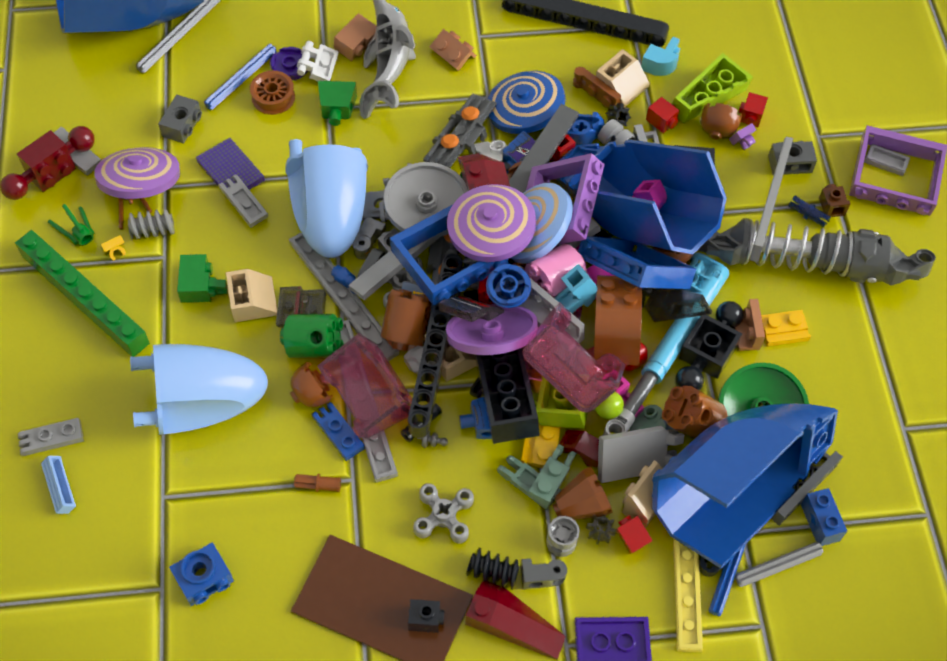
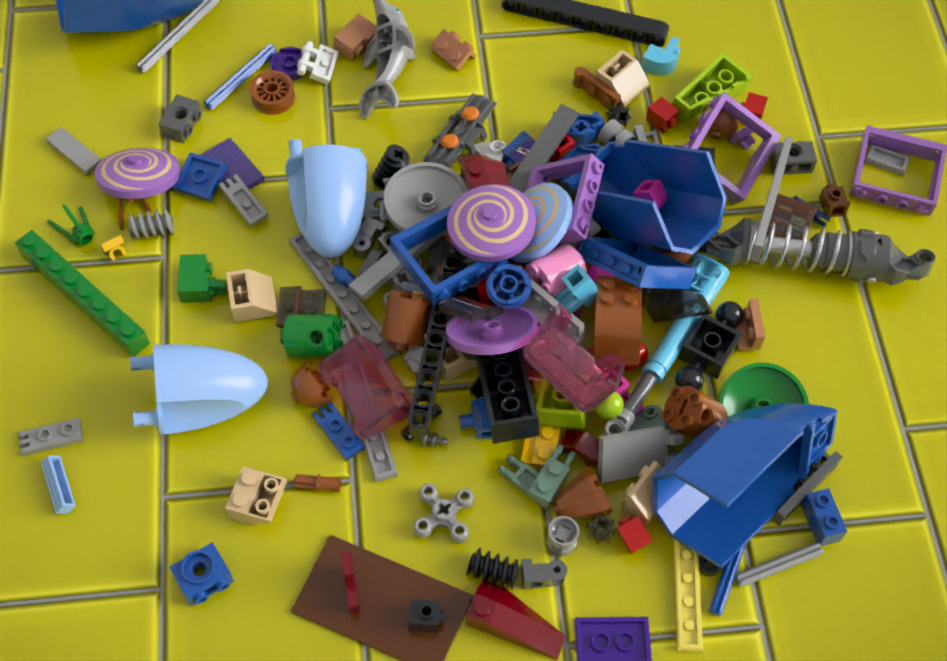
dark red brick [0,126,95,200] -> none
green torso [318,81,357,126] -> none
blue dish [487,71,566,134] -> none
yellow plate [761,310,811,347] -> none
none -> blue tile [173,152,228,202]
none -> tan slope [225,466,287,525]
none -> dark red tile [341,551,360,615]
none -> black piece [372,144,410,189]
none -> medium lavender window [683,92,781,204]
none -> reddish brown tile [766,194,817,240]

